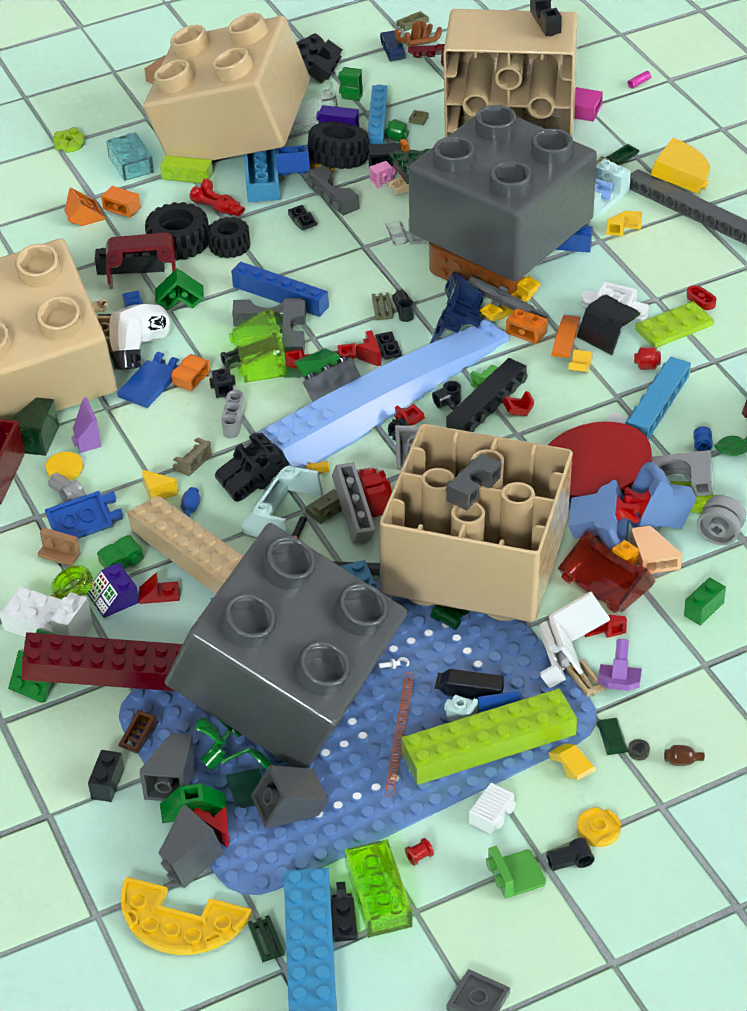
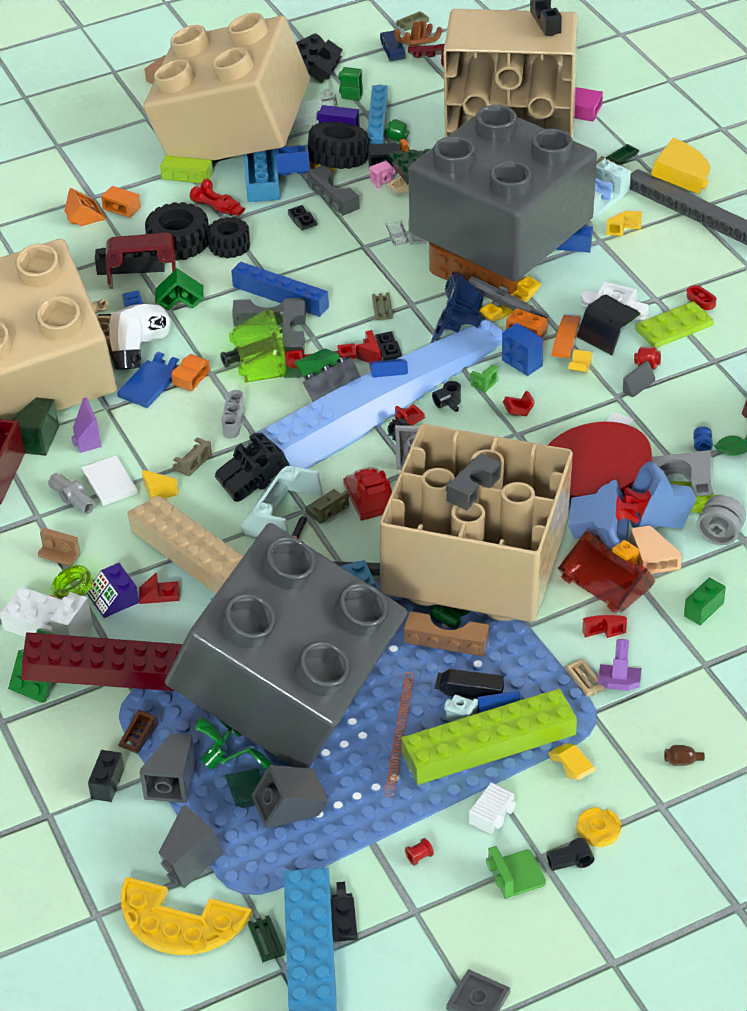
yellow tile [45,452,83,480] -> none
blue tile [45,491,123,539] -> none
lime plate [53,127,85,153] -> none
green brick [97,535,144,569] -> none
clear light blue brick [106,132,154,181] -> none
green slope [160,783,228,823] -> none
blue plant [180,487,201,517] -> none
red slope [193,807,229,847] -> none
black brick [209,368,236,398] -> none
yellow pin [305,461,329,473] -> none
light grey brick [332,462,376,543] -> none
clear neon green brick [344,839,413,938] -> none
white hand [378,657,409,669] -> none
black piece [392,290,414,322] -> none
olive tile [409,110,429,126] -> none
black brick [446,358,528,432] -> none
white piece [539,592,610,688] -> none
dark green tile [597,718,628,755] -> none
dark azure brick [625,357,691,440] -> none
dark pink axle [627,71,651,89] -> none
clear smoke tile [628,739,650,761] -> none
none -> white tile [81,455,138,506]
none -> blue slope [369,359,408,378]
none -> medium nougat arch [404,611,489,656]
none -> blue brick [502,323,543,376]
none -> dark grey slope [623,361,655,397]

